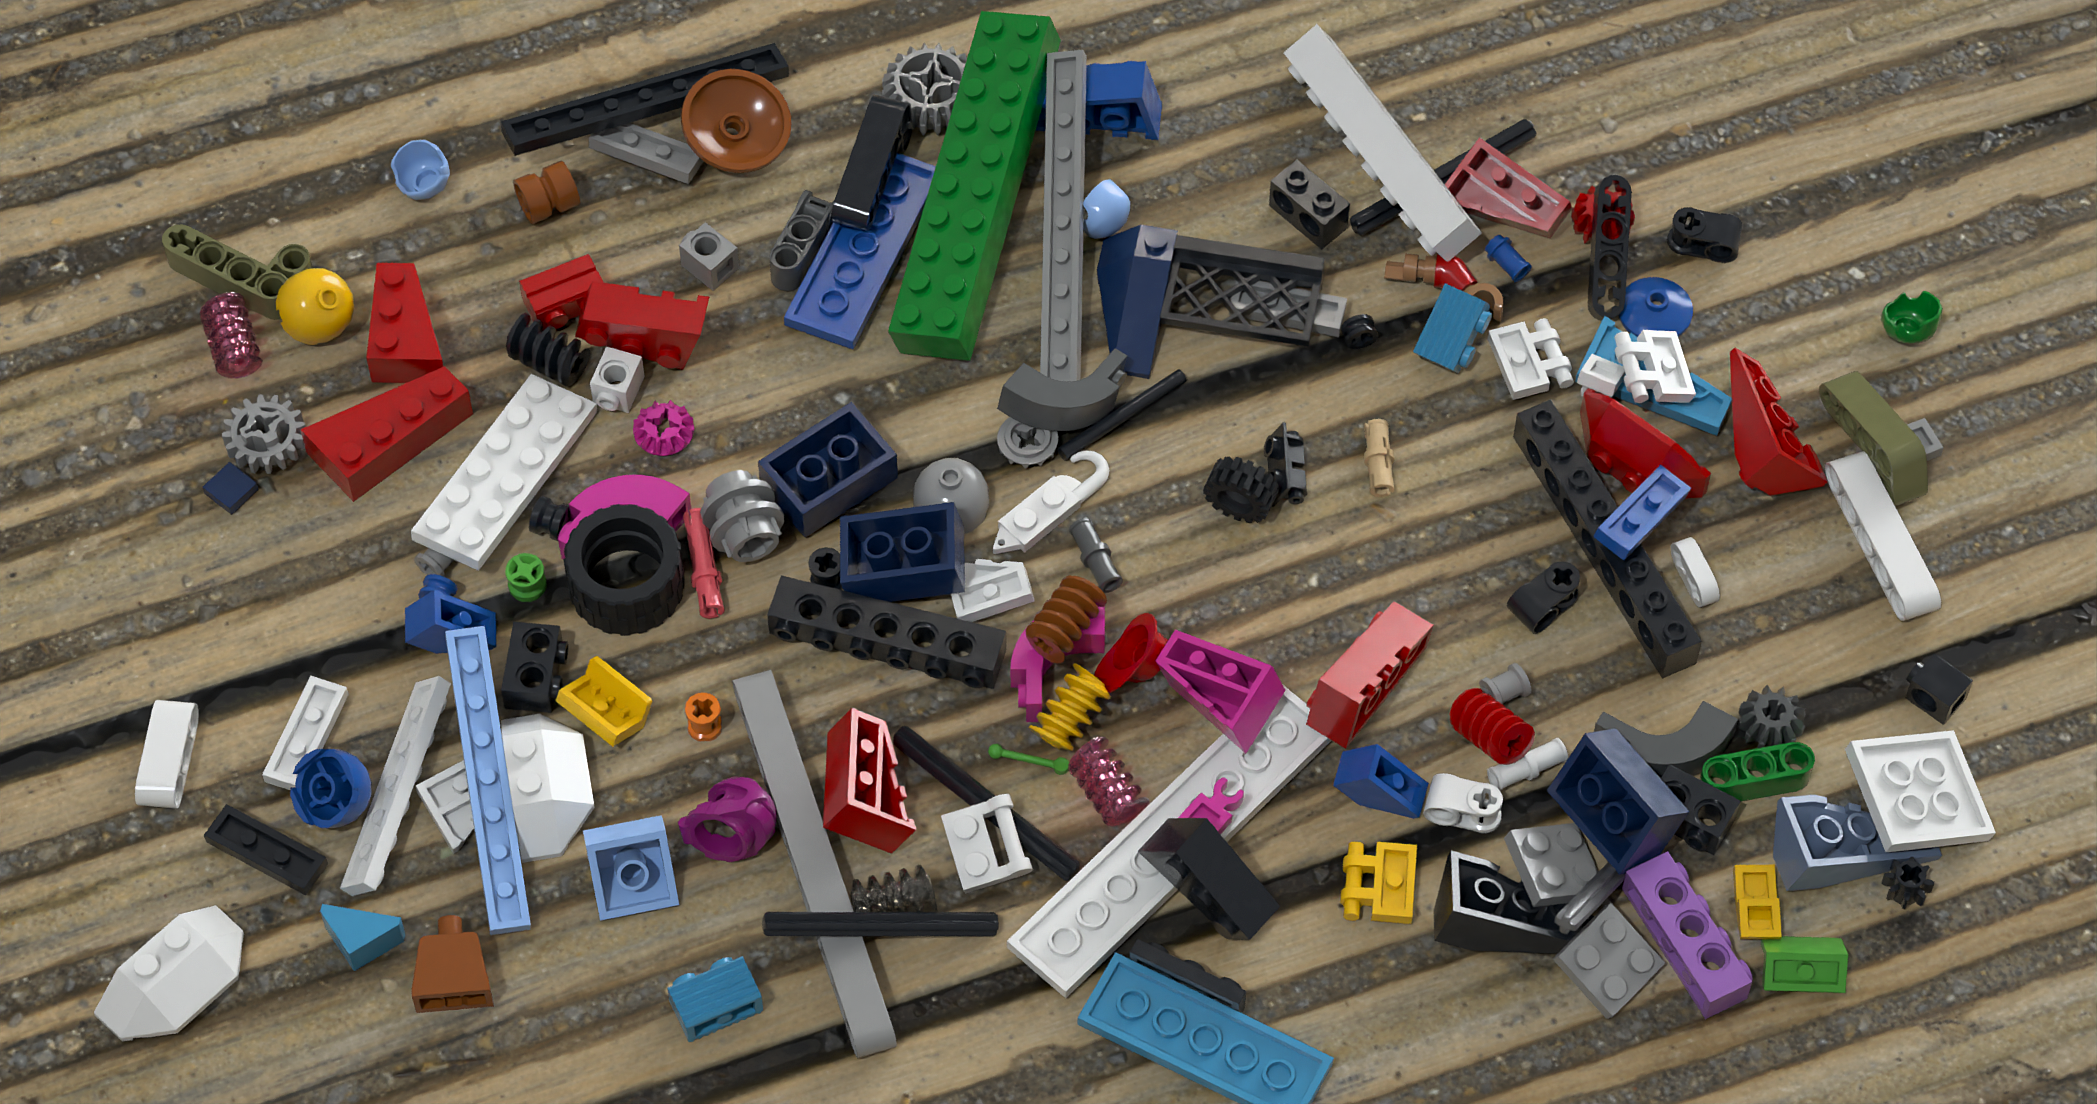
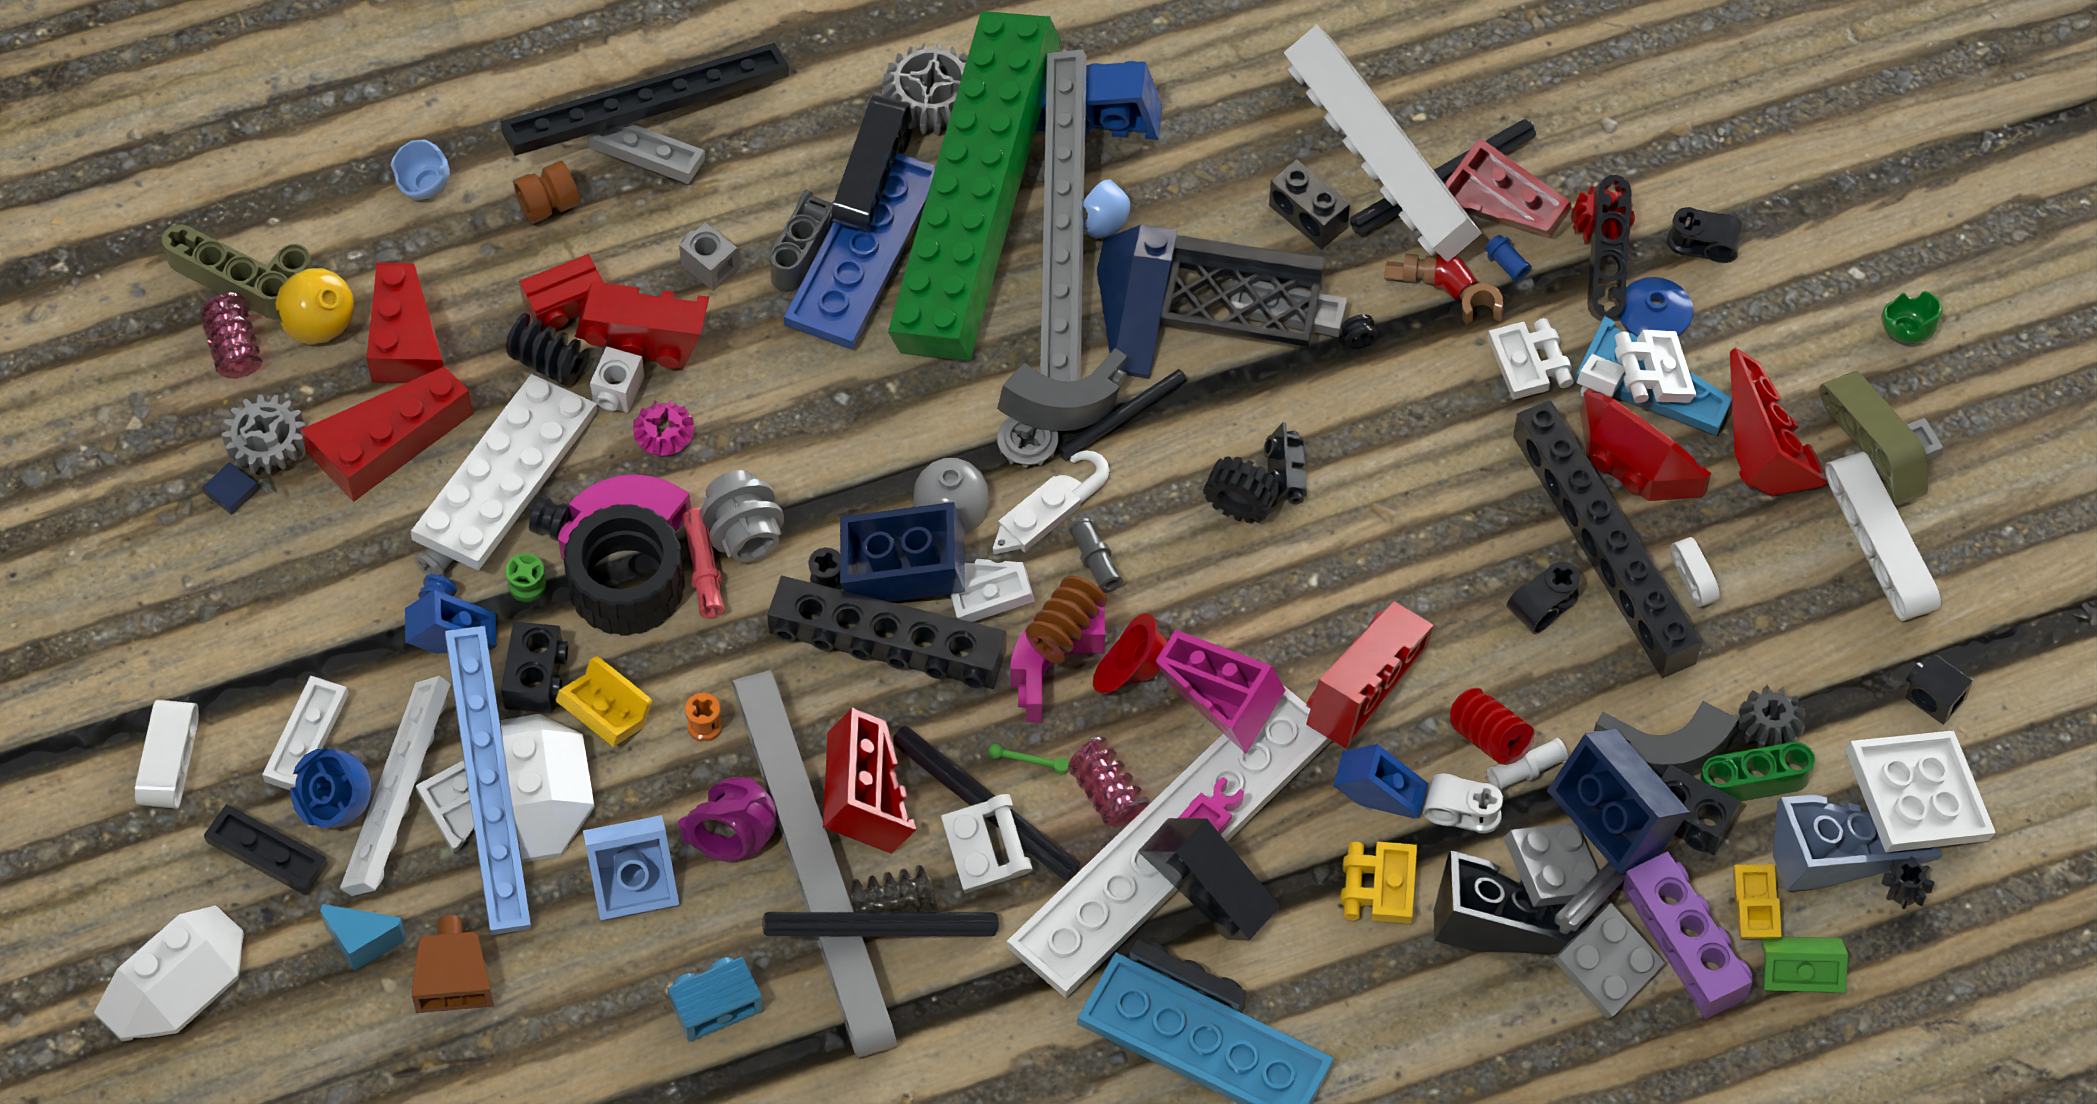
dark orange dish [681,69,791,173] -> none
dark blue brick [758,402,898,537] -> none
yellow piece [1028,663,1111,751] -> none
tan pin [1364,419,1395,497] -> none
dark azure brick [1413,283,1492,373] -> none
light grey bush [1479,663,1531,704] -> none
plate [1593,465,1691,560] -> none

